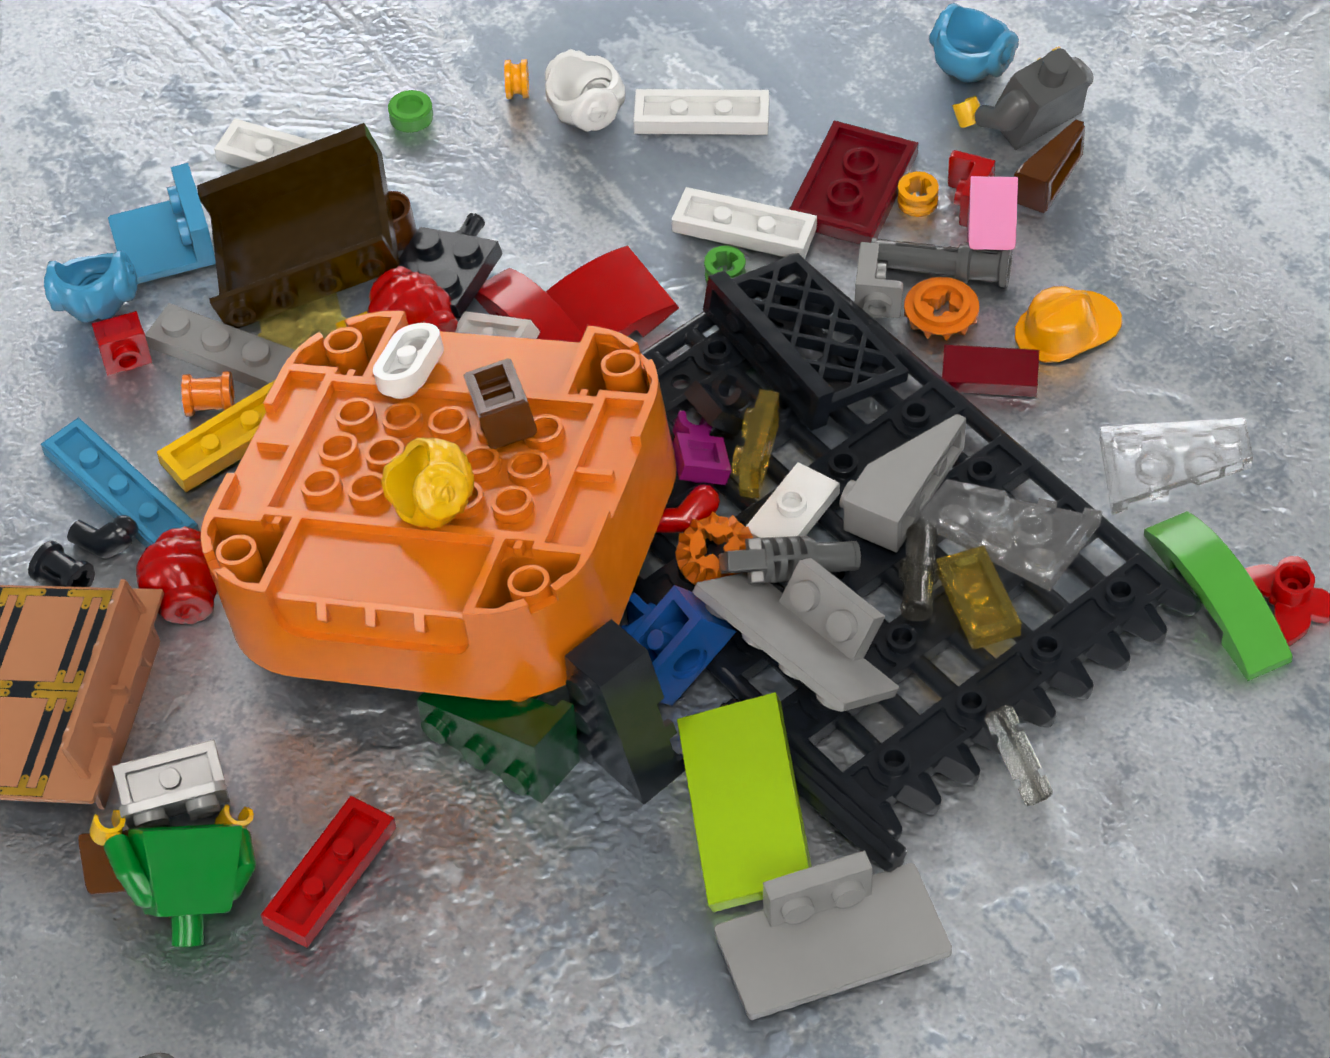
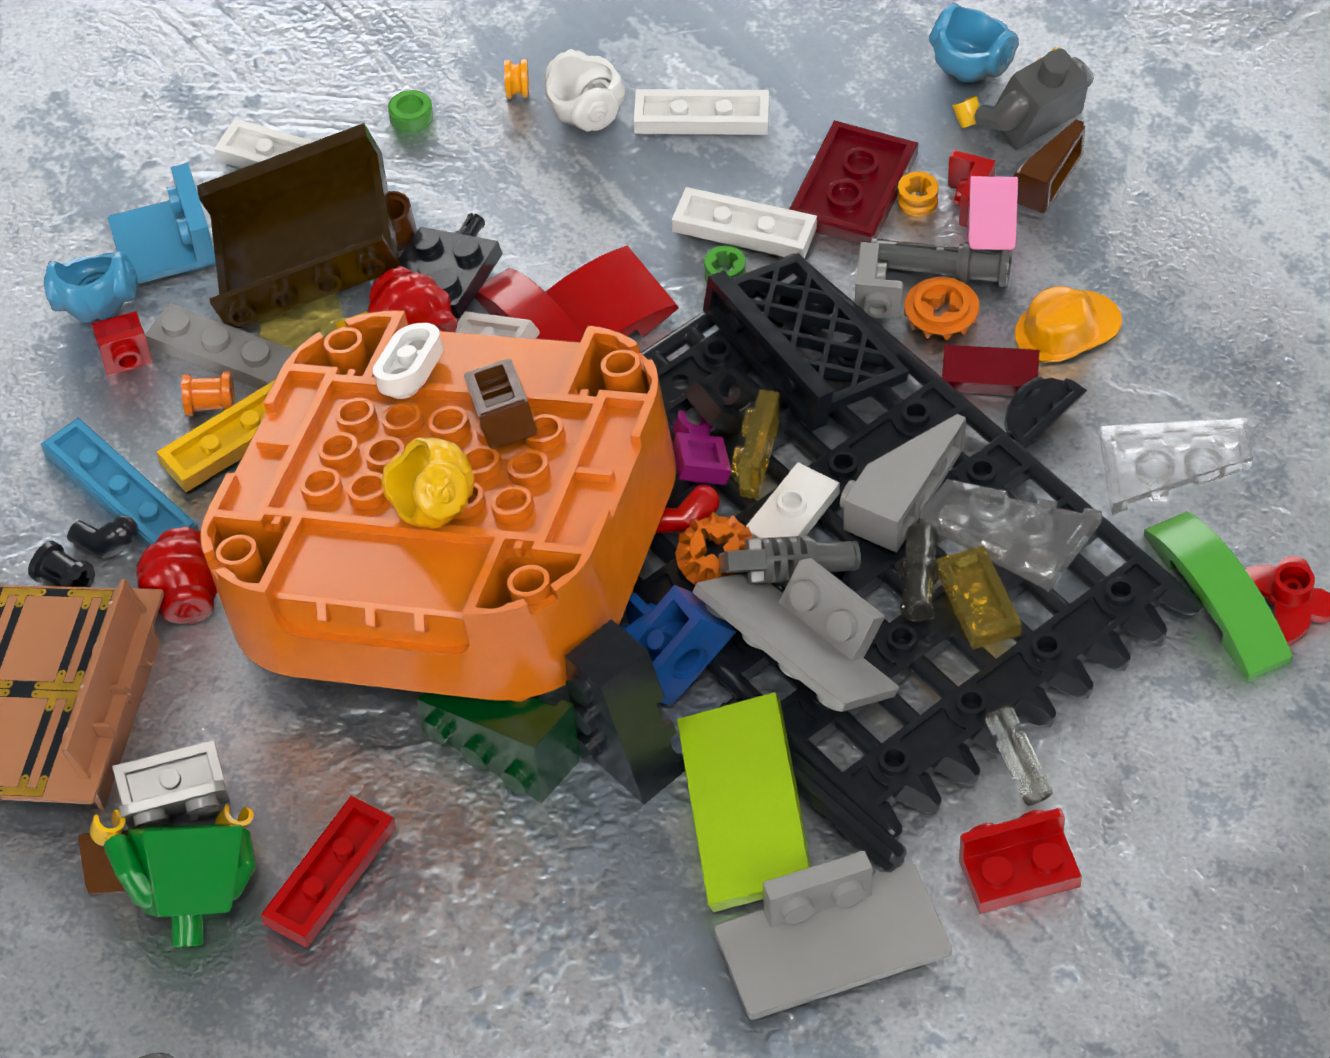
none -> red bracket [959,808,1082,914]
none -> black plate [1004,377,1087,449]

